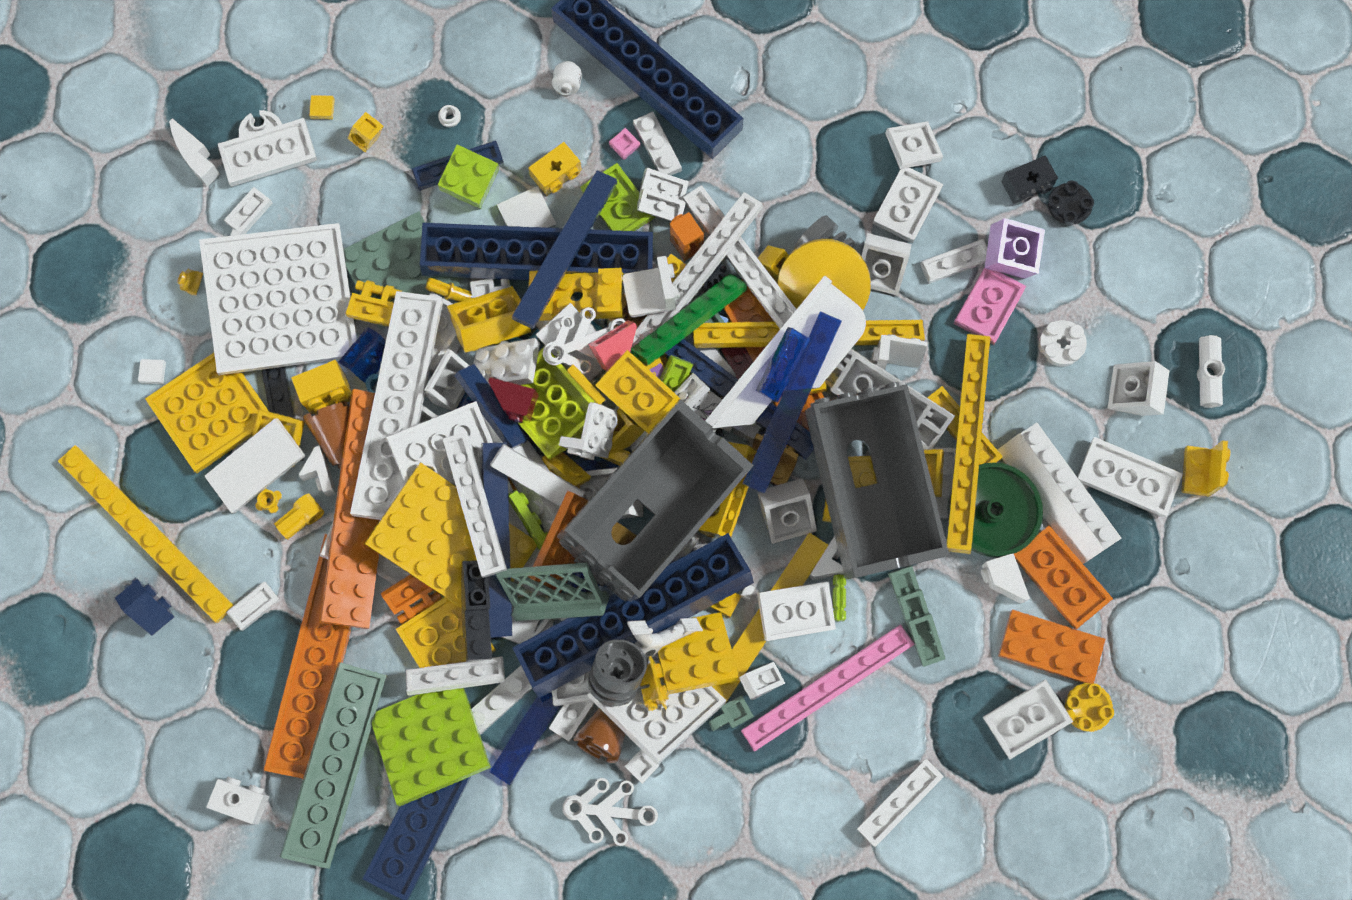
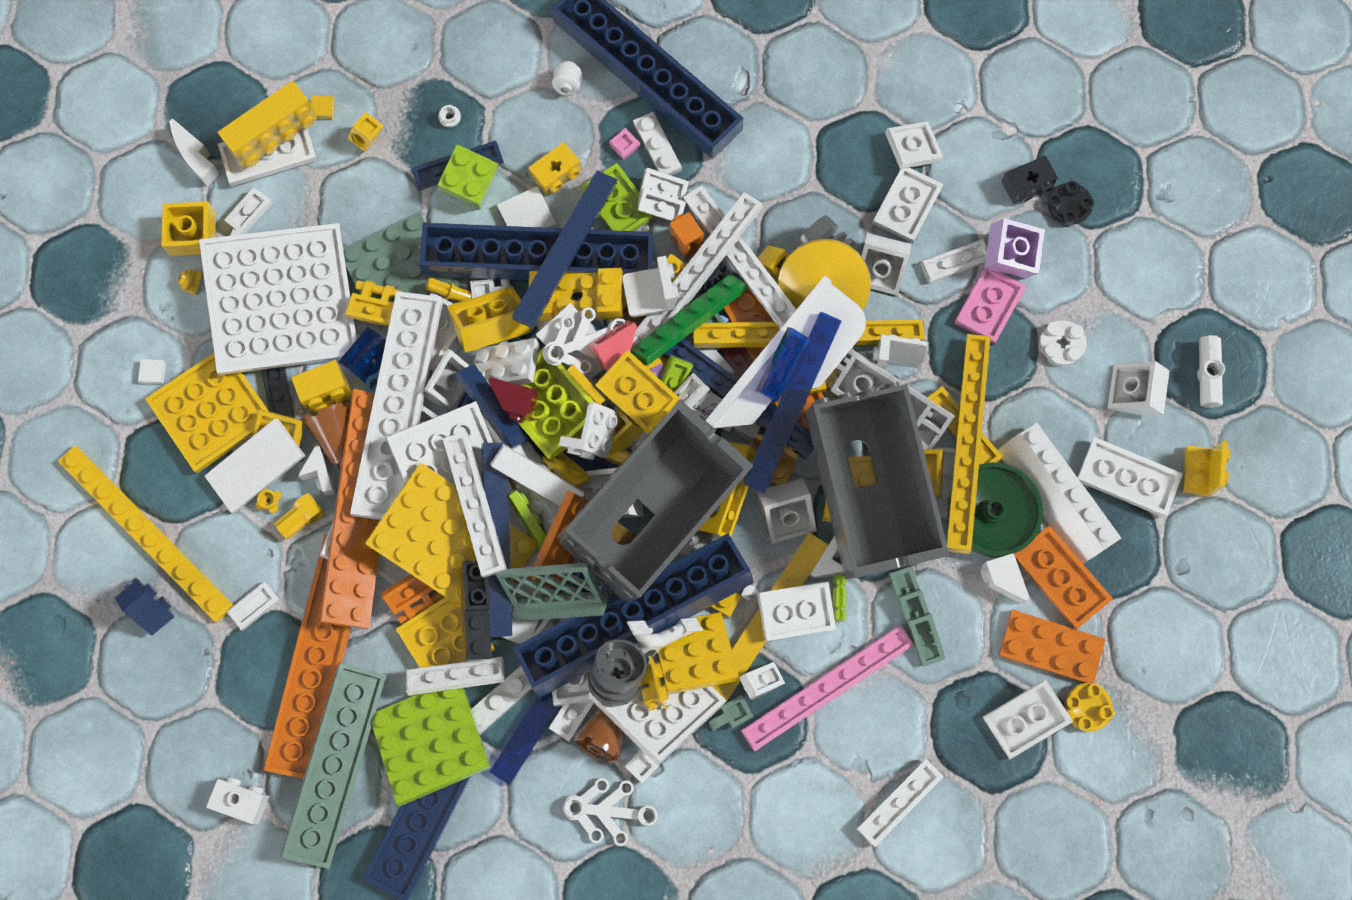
none -> yellow brick [162,201,216,256]
none -> yellow brick [218,80,317,170]

